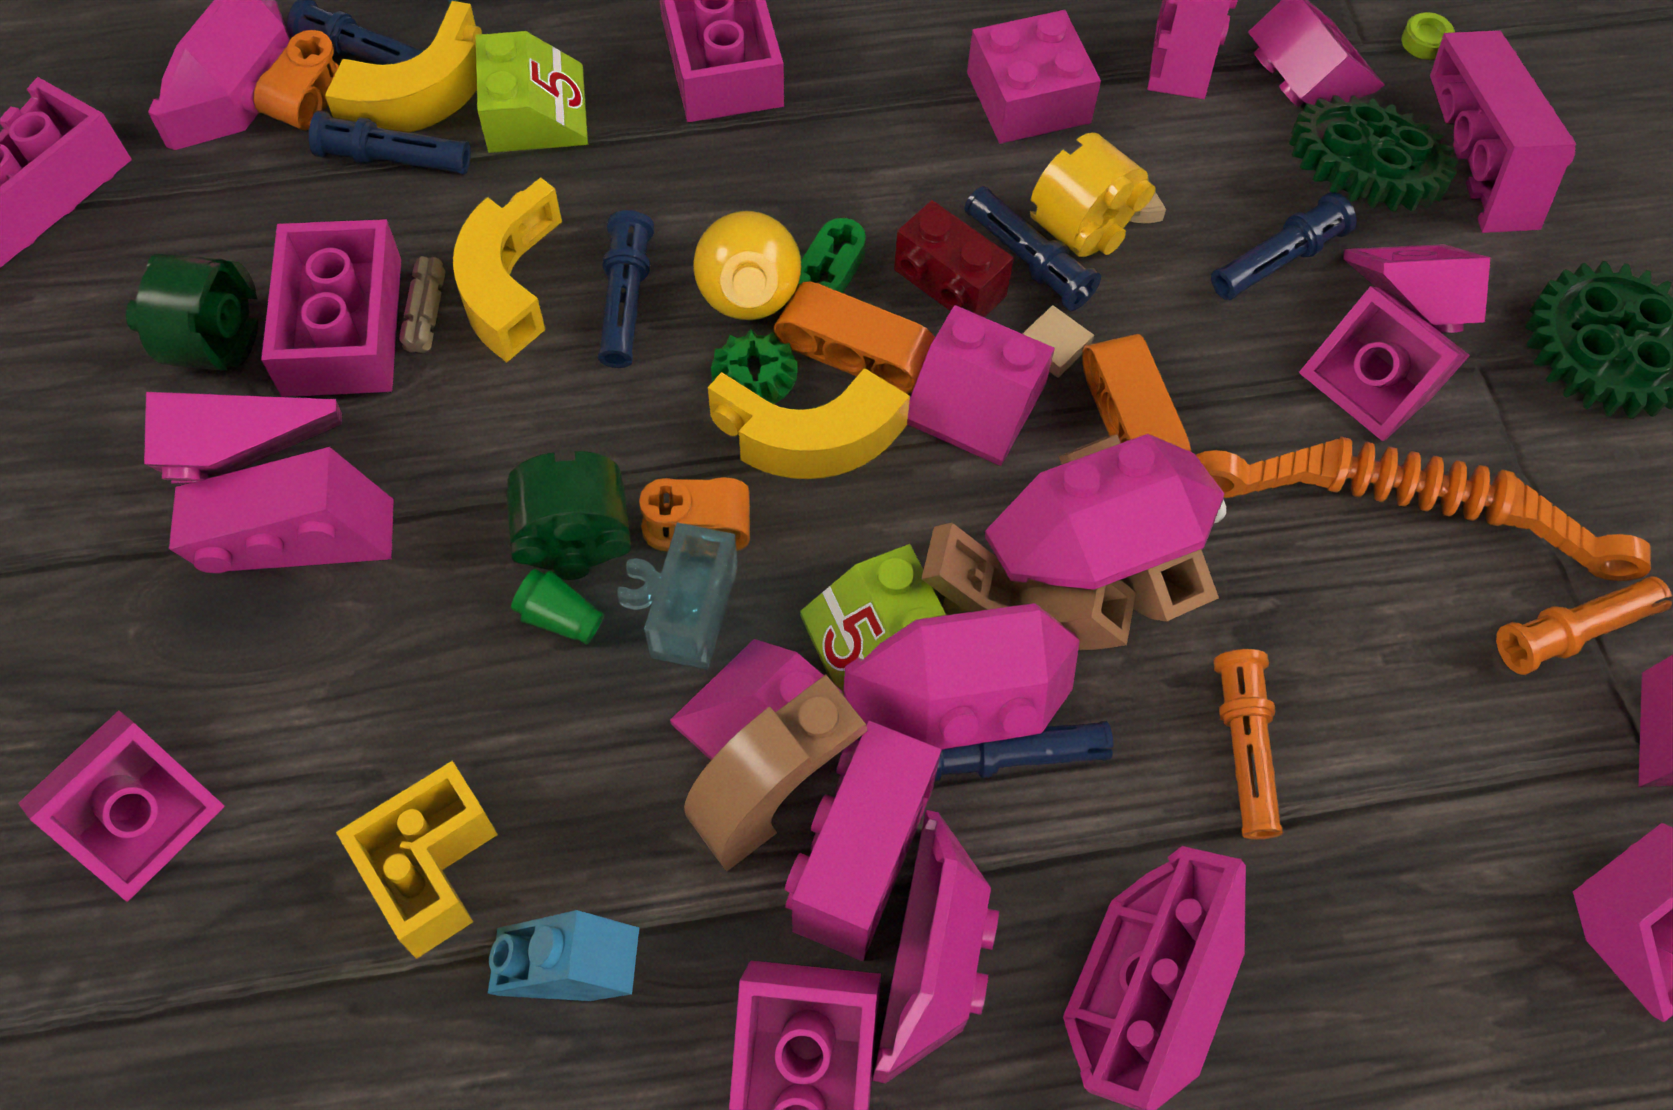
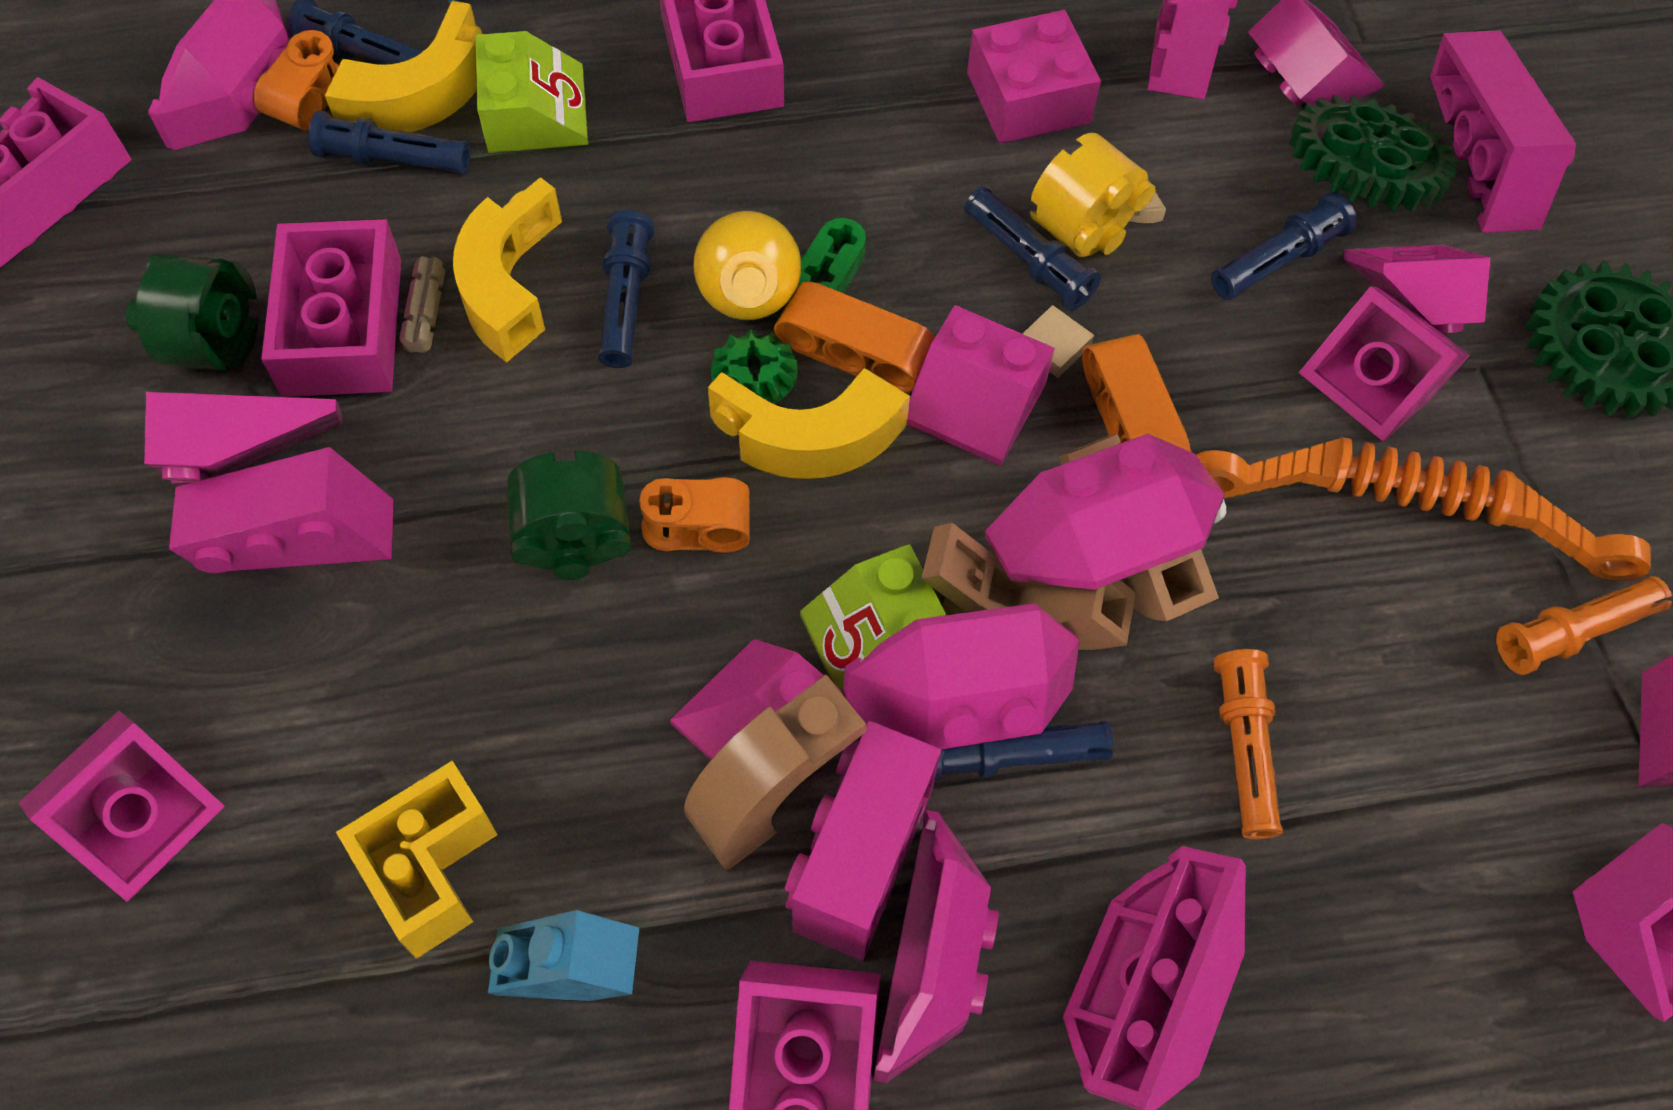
green cone [511,569,604,645] -> none
clear light blue brick [617,522,738,670] -> none
dark red brick [894,200,1014,317] -> none
lime tile [1401,12,1455,60] -> none

